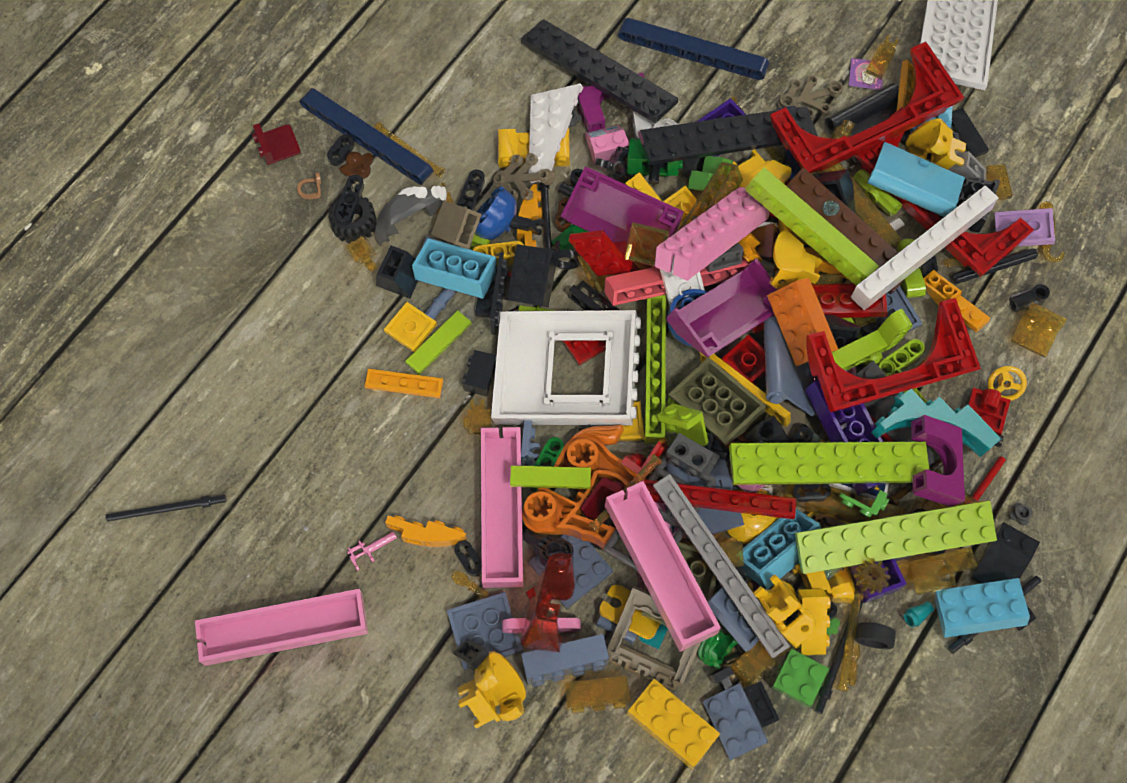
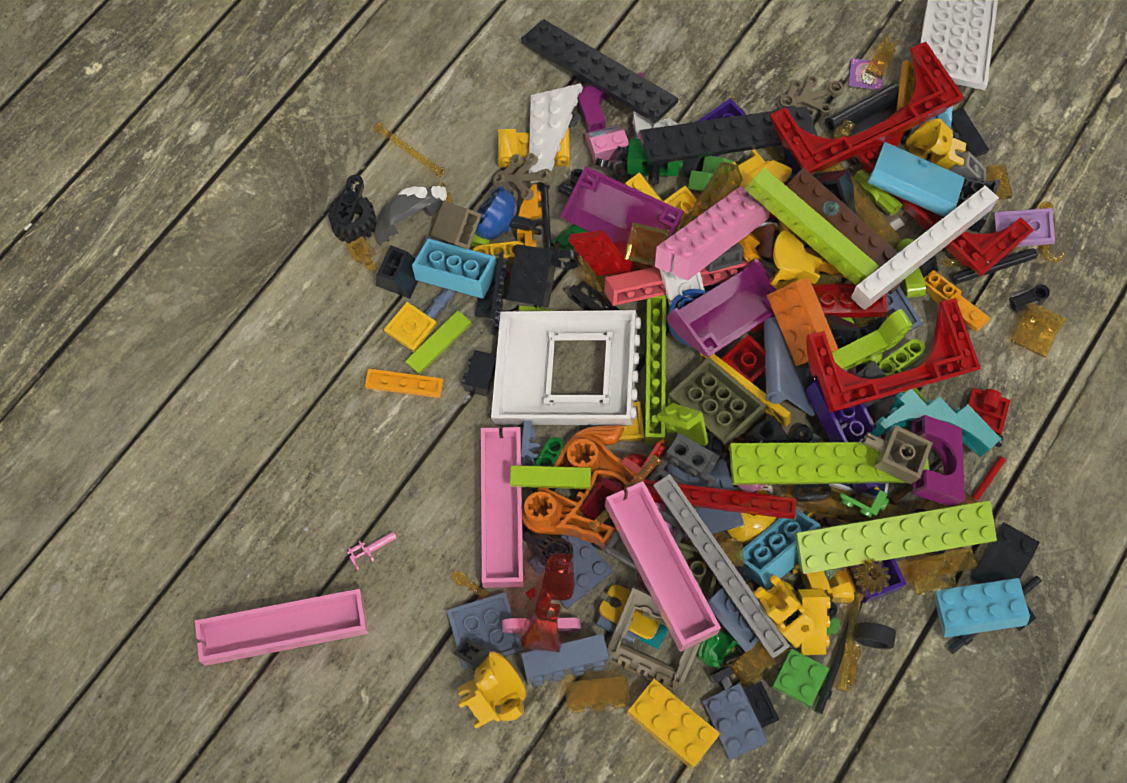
black bar [106,495,227,522] -> none
dark red bracket [252,123,301,165] -> none
medium nougat piece [297,172,321,199] -> none
dark blue beam [299,88,433,185] -> none
black beam [327,134,354,166] -> none
reddish brown plate [339,152,374,179] -> none
light orange slope [385,515,467,547] -> none
black beam [454,540,482,577] -> none
black beam [457,169,485,211] -> none
clear yellow brick [464,399,492,435] -> none
reddish brown beam [555,198,571,232] -> none
red wing [562,340,606,366] -> none
dark blue beam [618,18,769,80] -> none
teal cone [903,601,934,628] -> none
yellow piece [987,366,1027,401] -> none
dark grey plate [1010,503,1033,525] -> none
none -> dark tan brick [862,425,933,484]

